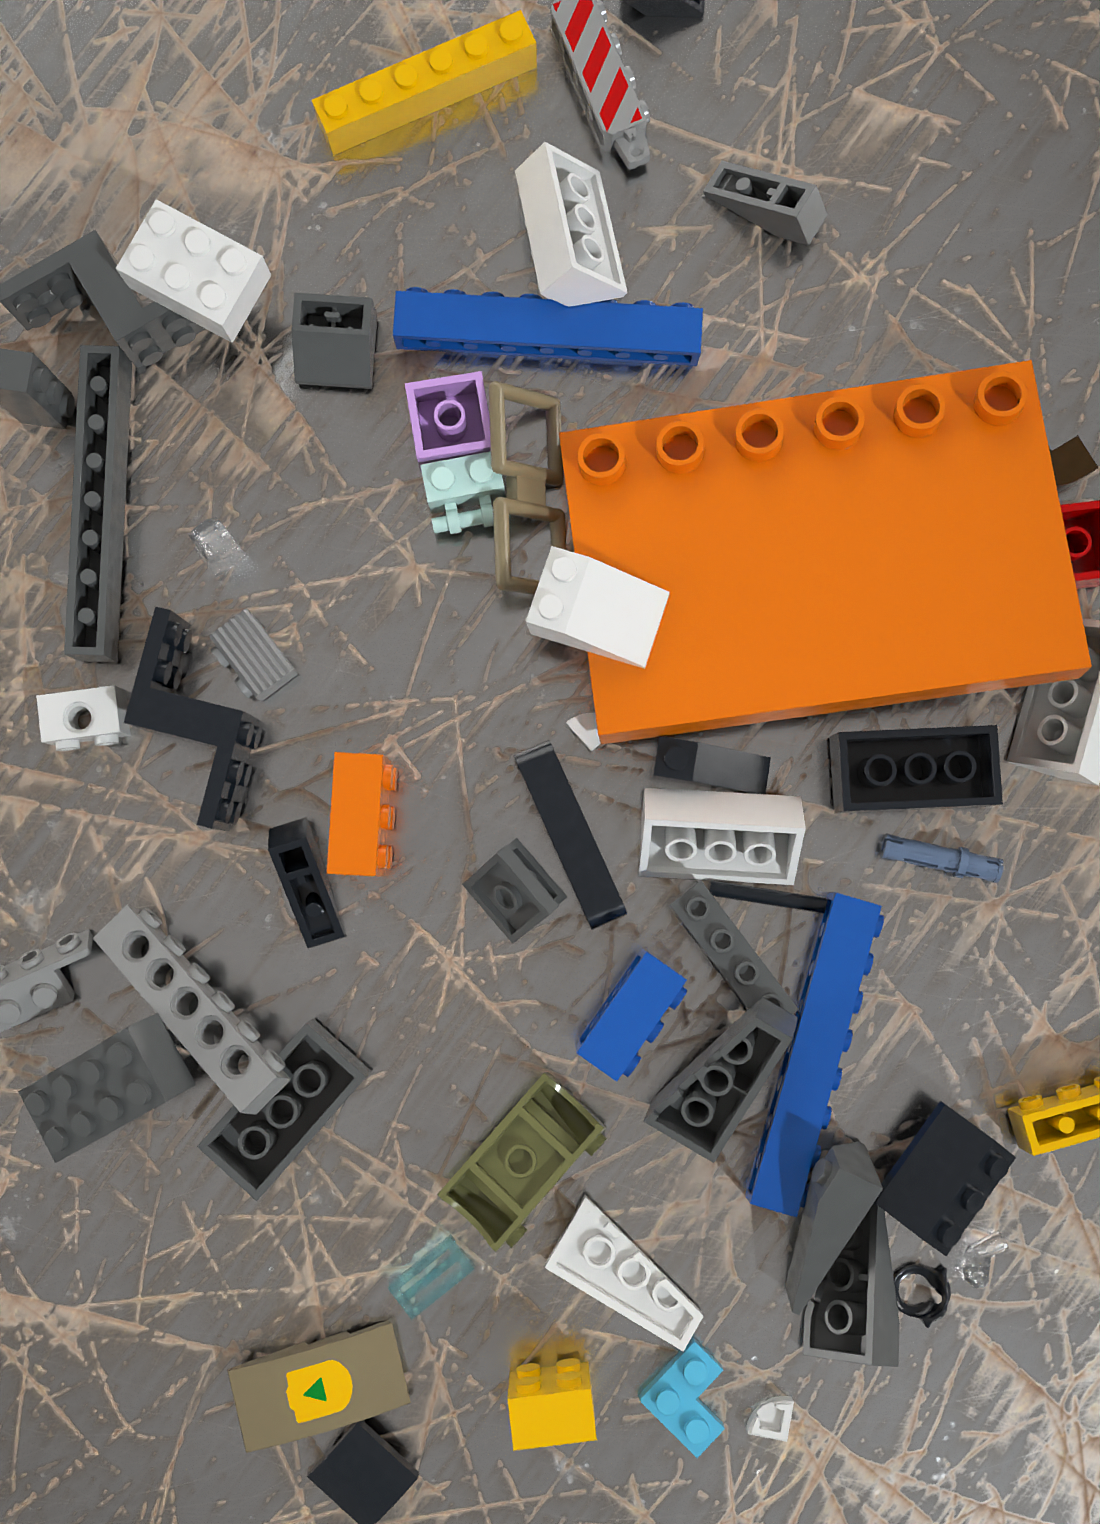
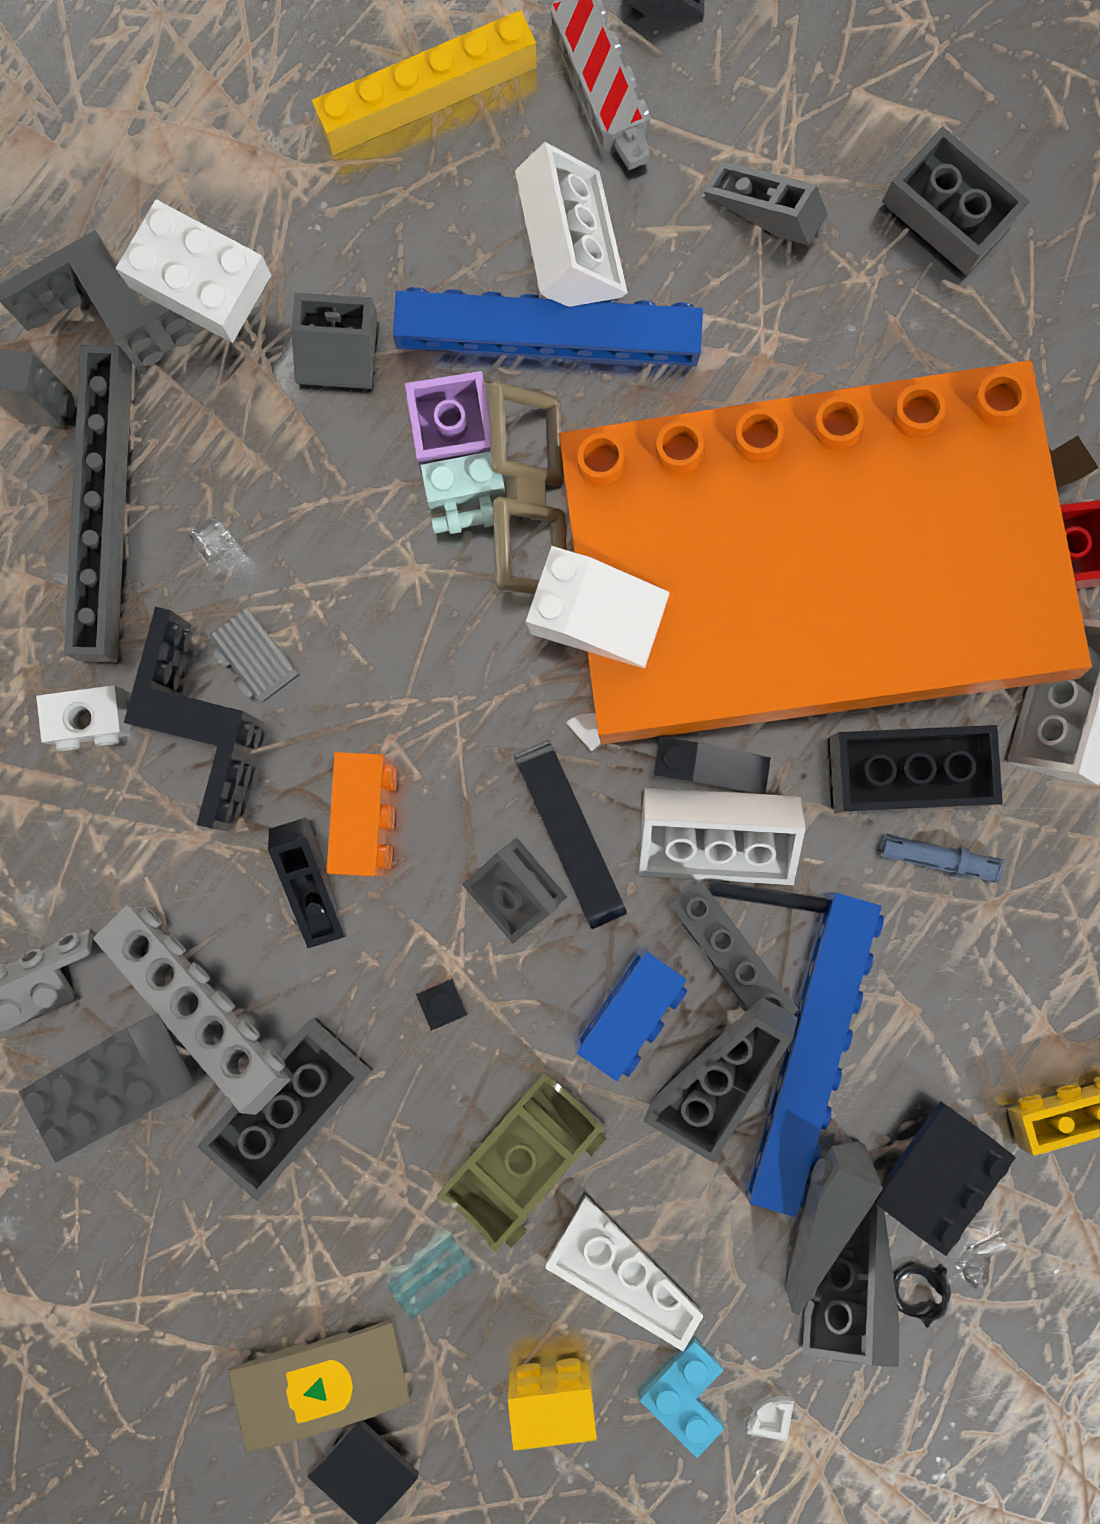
none -> black plate [416,978,468,1031]
none -> dark grey brick [882,126,1030,276]

